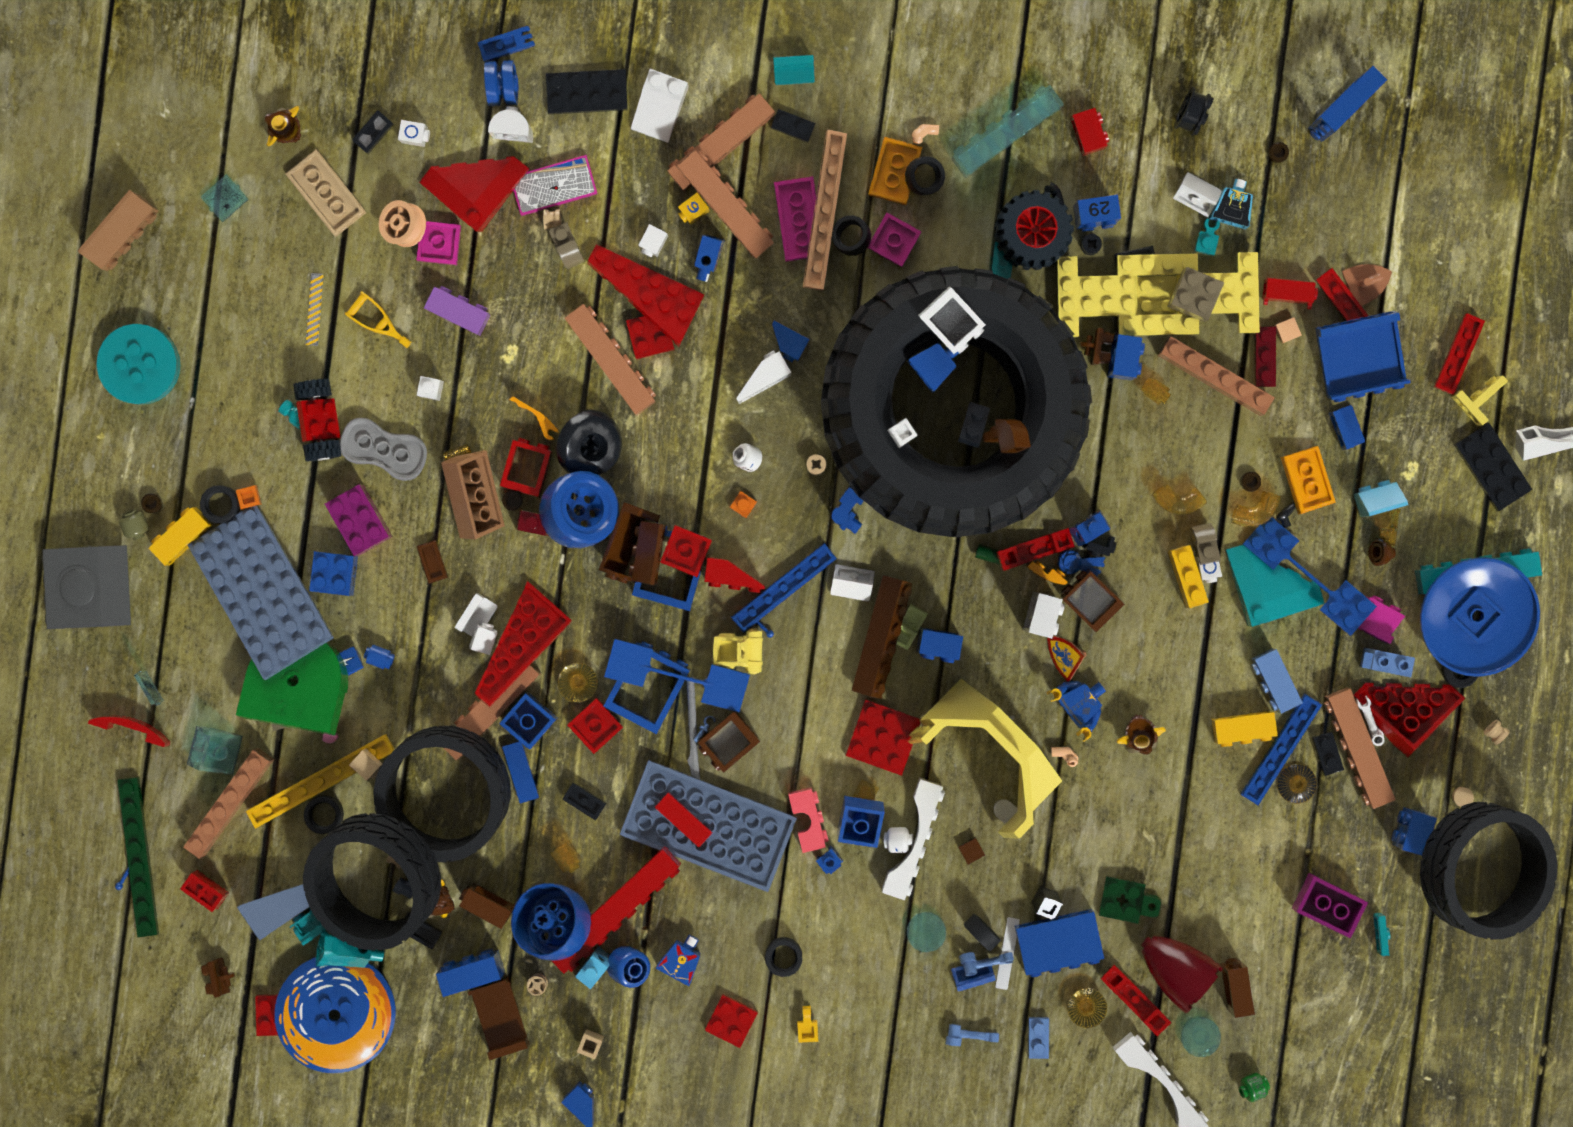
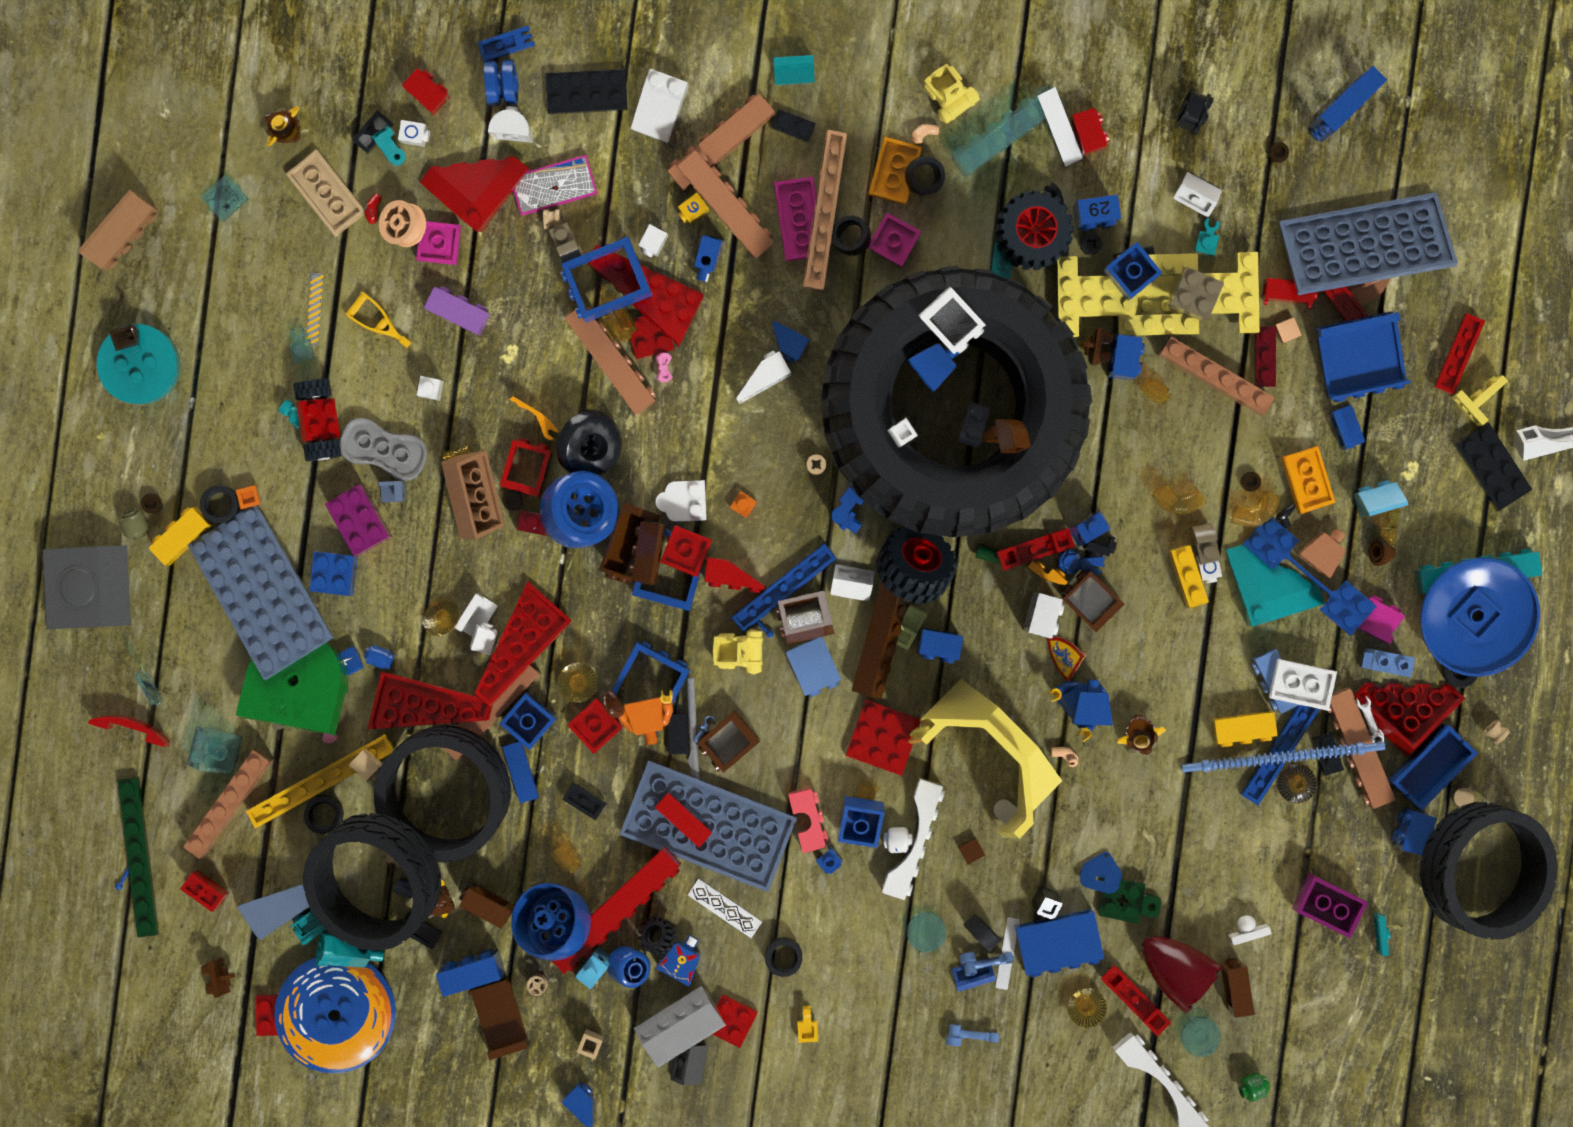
reddish brown tile [417,540,449,584] -> none
blue hinge [604,639,750,712] -> none
white head [733,443,762,472] -> none
medium blue piece [1028,1017,1049,1059] -> none
torso [1209,179,1253,229] -> none
none -> dark brown plate [109,324,140,351]
none -> clear light blue plate [289,327,315,364]
none -> red arm [364,193,382,224]
none -> red wing [367,671,493,729]
none -> teal leg [371,125,406,166]
none -> sand blue panel [378,481,406,502]
none -> red hinge [402,68,450,116]
none -> clear yellow dish [423,599,460,636]
none -> blue window [560,237,653,323]
none -> clear yellow brick [602,309,637,342]
none -> orange torso [602,690,673,745]
none -> light grey slope [634,986,726,1068]
none -> black tyre [638,917,677,955]
none -> bright pink piece [655,352,673,383]
none -> white plate [656,480,707,522]
none -> black tile [668,714,689,754]
none -> dark grey panel [670,1045,708,1085]
none -> white sticker [688,879,762,938]
none -> reddish brown window [776,591,835,645]
none -> medium blue panel [786,637,842,697]
none -> black wheel [876,527,957,604]
none -> light yellow piece [924,64,980,124]
none -> white sticker [1038,87,1083,167]
none -> blue torso [1072,680,1113,726]
none -> blue piece [1080,852,1122,894]
none -> blue brick [1103,242,1163,301]
none -> medium blue hose [1182,742,1385,772]
none -> white tile [1228,915,1272,945]
none -> white tile [1268,659,1337,711]
none -> sand blue plate [1278,192,1458,295]
none -> nougat torso [1297,528,1346,578]
none -> blue piece [1388,724,1478,811]

